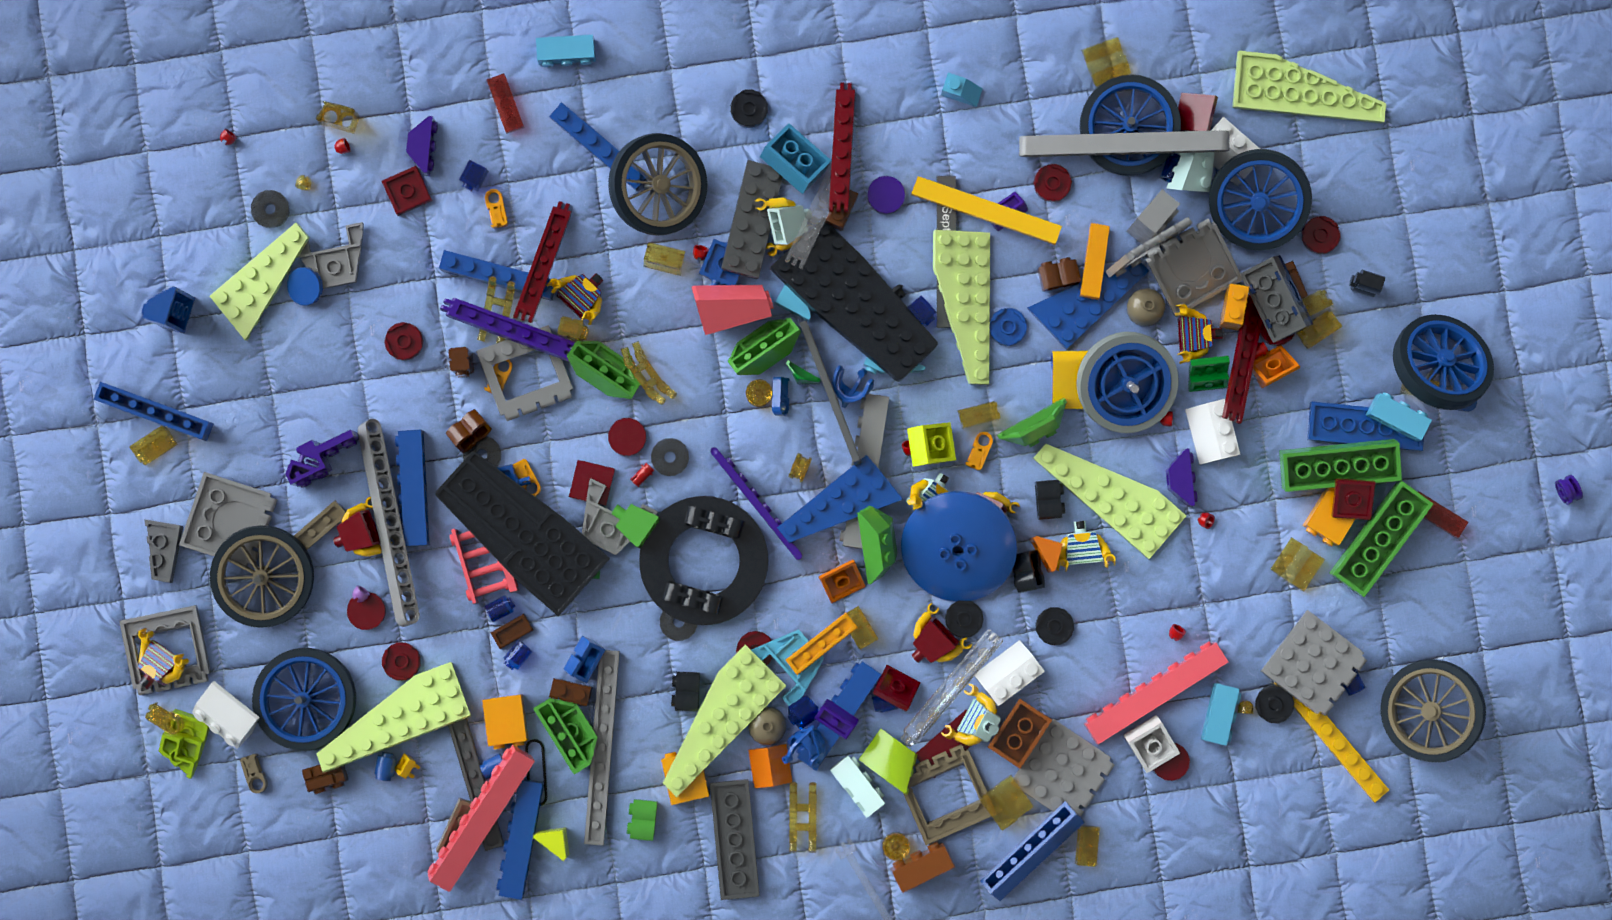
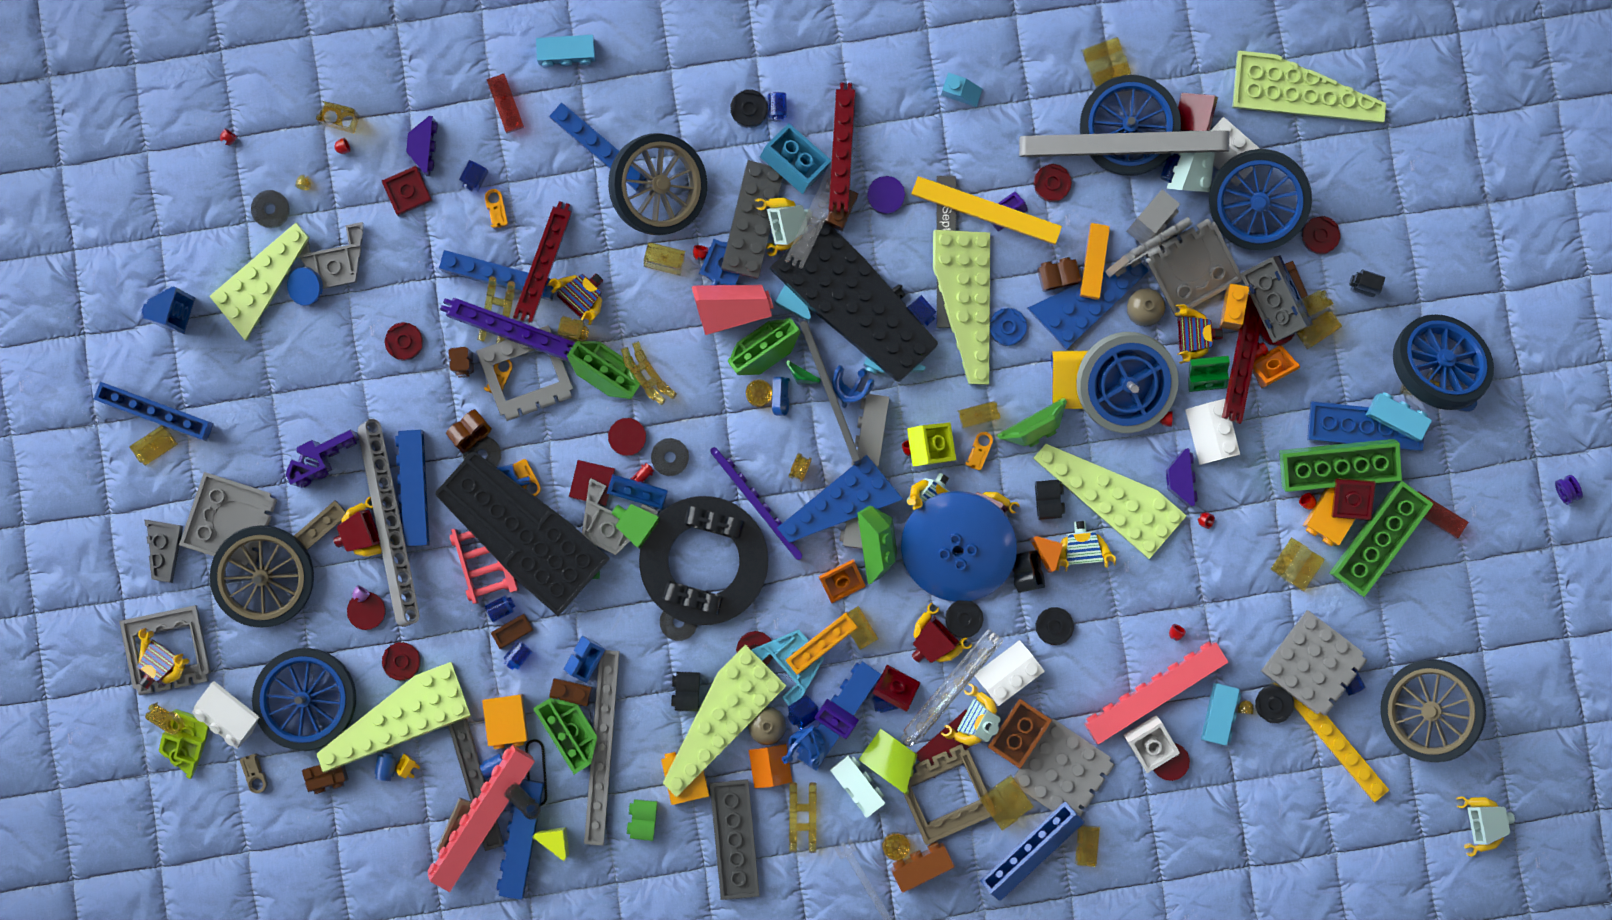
none -> clear smoke piece [504,782,541,820]
none -> blue tile [607,474,668,509]
none -> clear blue brick [768,92,787,122]
none -> red hinge [1299,493,1316,510]
none -> light aqua torso [1456,796,1515,856]

